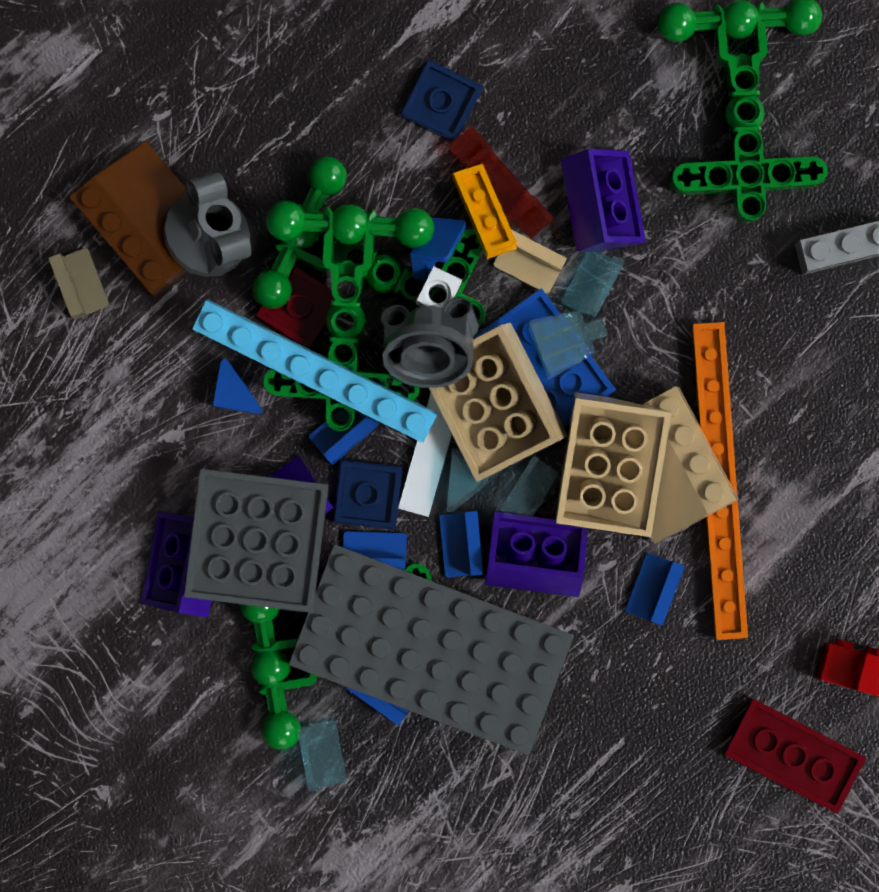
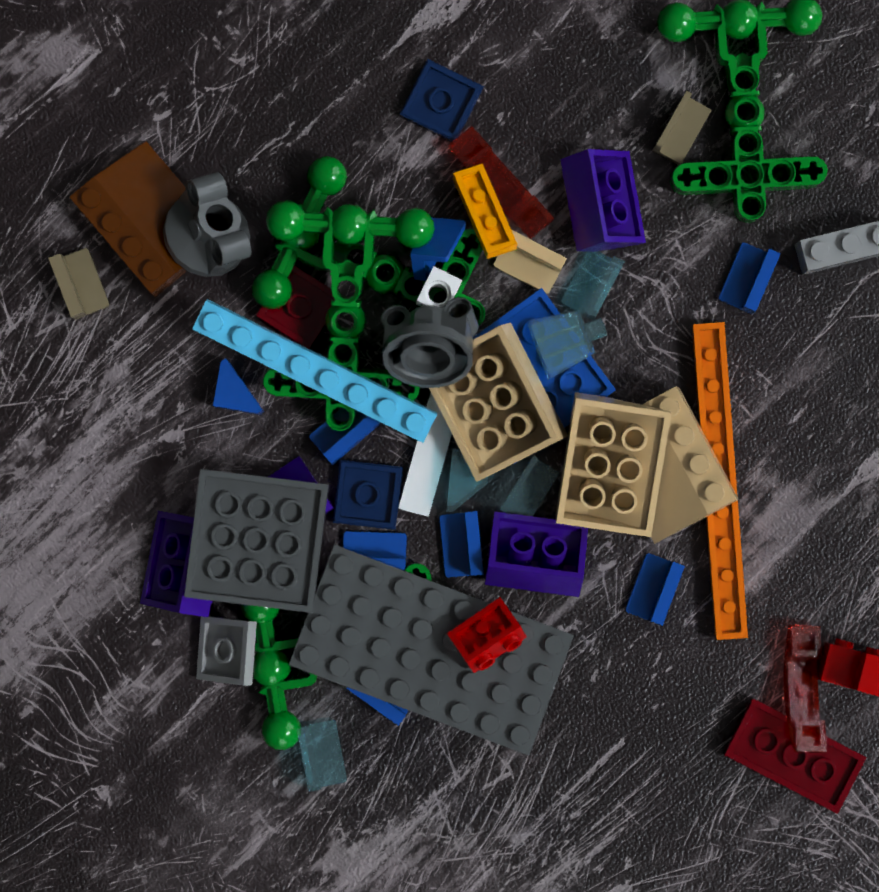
none -> light grey plate [196,616,257,686]
none -> red bracket [447,597,527,673]
none -> dark tan panel [653,91,712,165]
none -> blue panel [718,243,781,314]
none -> clear red slope [784,625,827,753]

